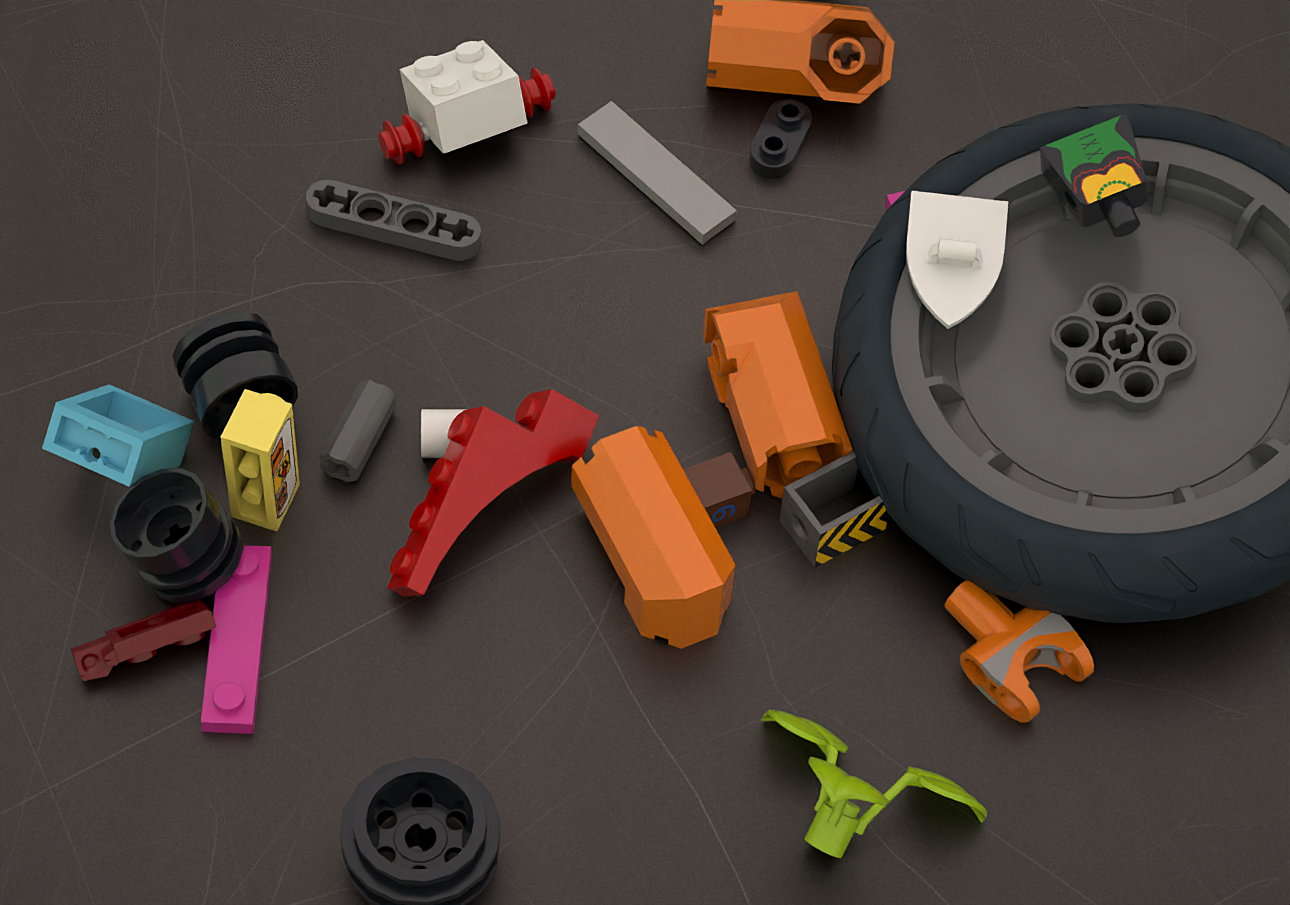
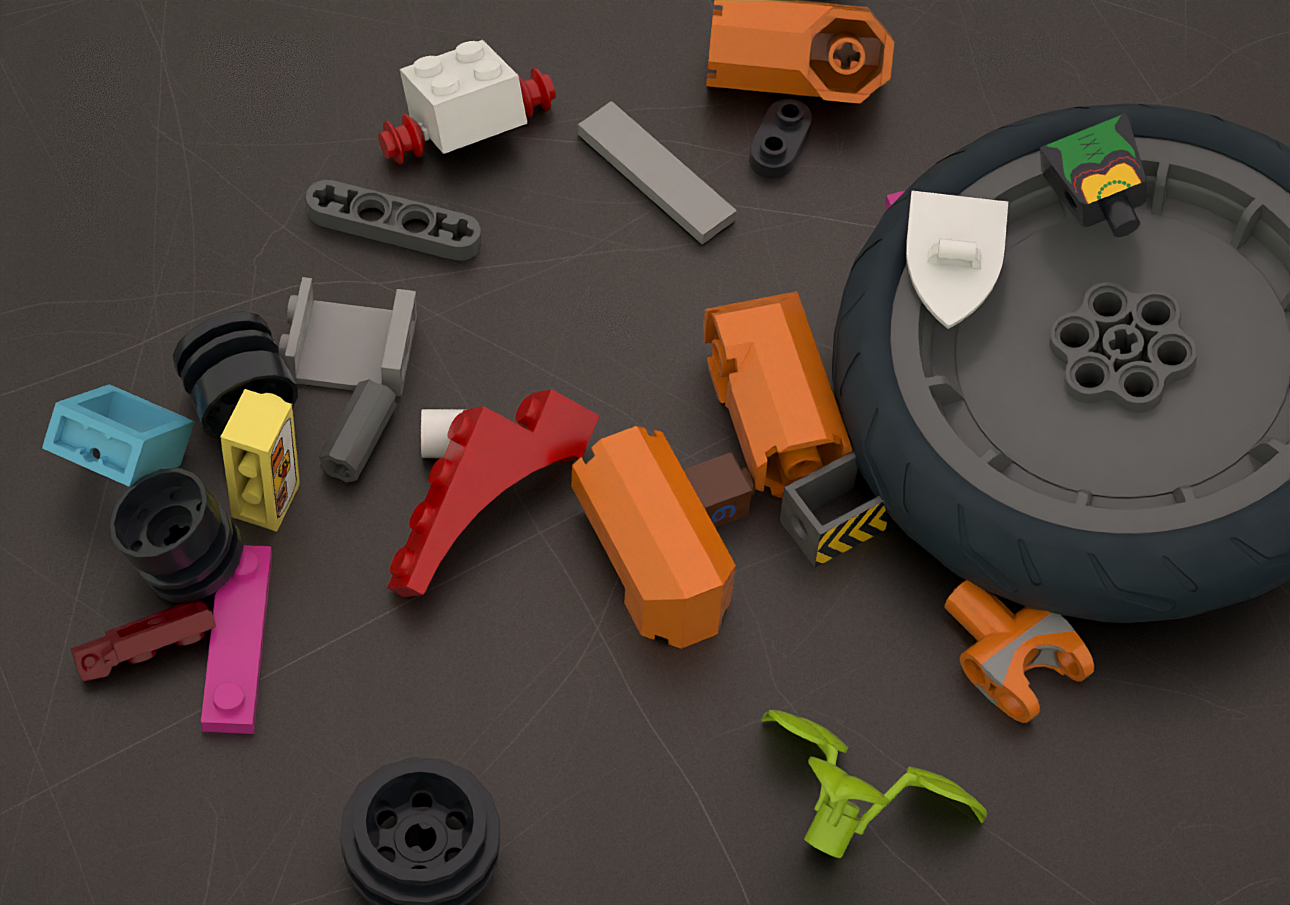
none -> light grey panel [279,277,417,397]

